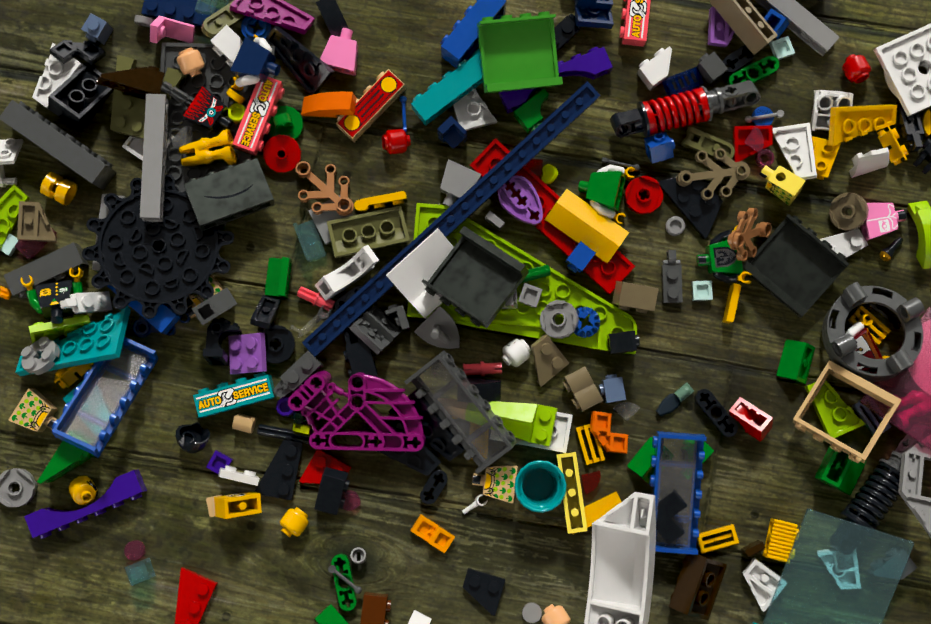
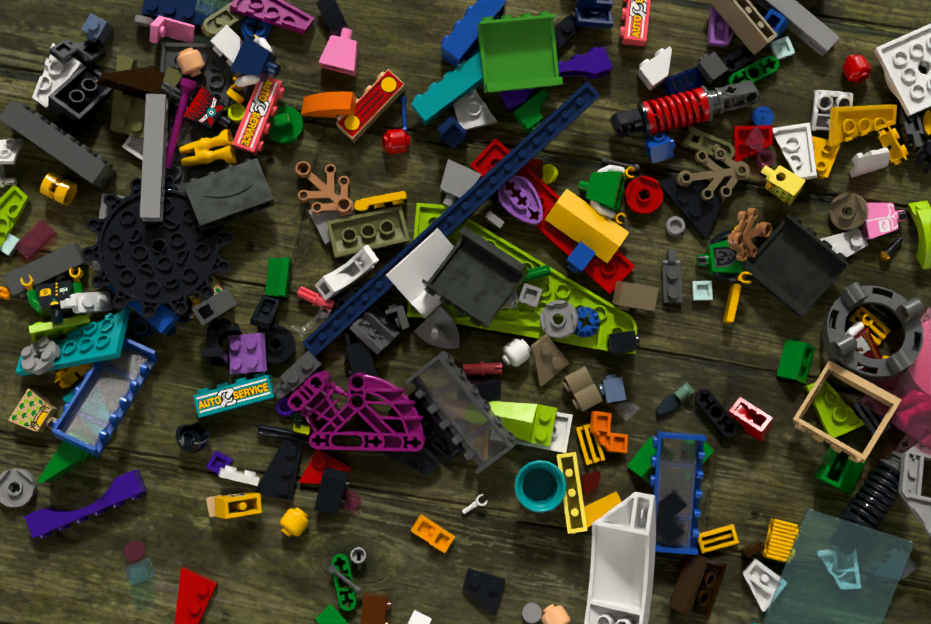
dark tan wing [17,201,57,242] -> none
yellow head [69,476,98,505] -> none
tan brick [232,413,257,434] -> none
red plate [263,135,302,173] -> none
black wing [265,26,334,95] -> none
clear light blue panel [293,220,327,262] -> none
black beam [420,470,448,504] -> none
torso [472,465,518,503] -> none
light grey hinge [745,110,784,123] -> none
none -> magenta piece [166,78,197,169]

